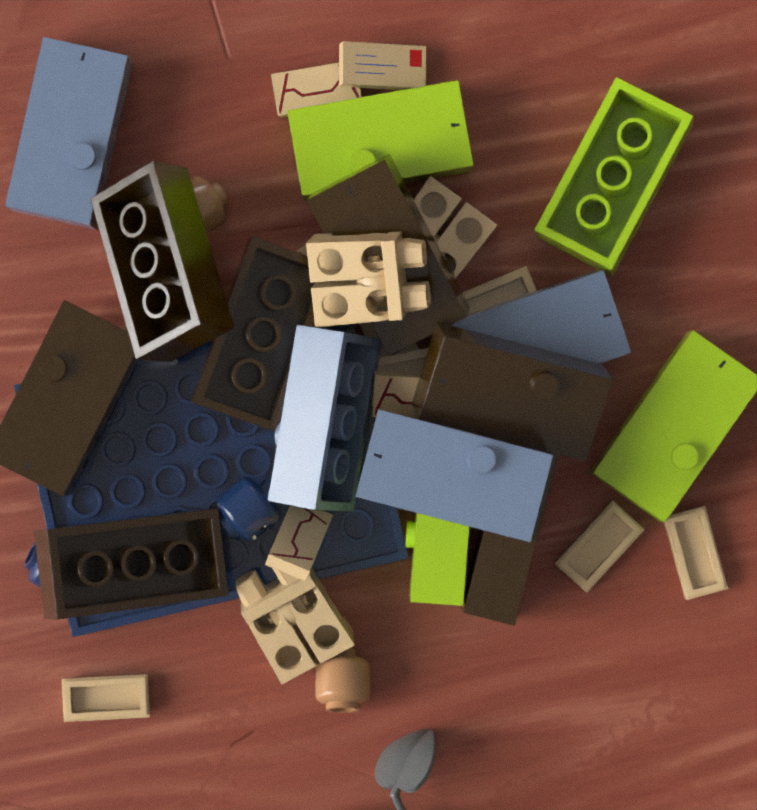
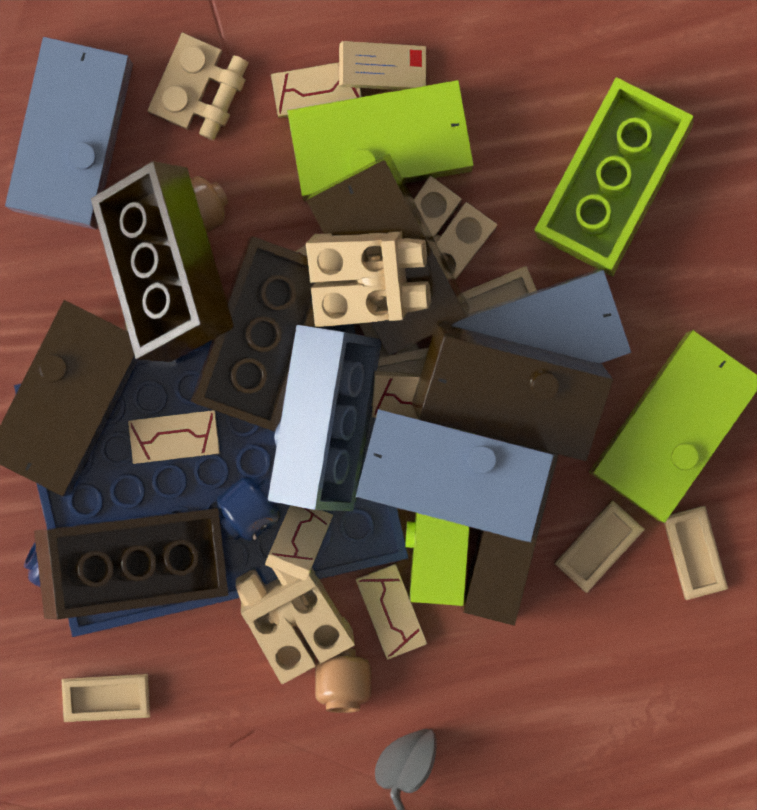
none -> tan tile [128,410,220,464]
none -> tan plate [147,33,249,141]
none -> tan tile [356,563,427,660]

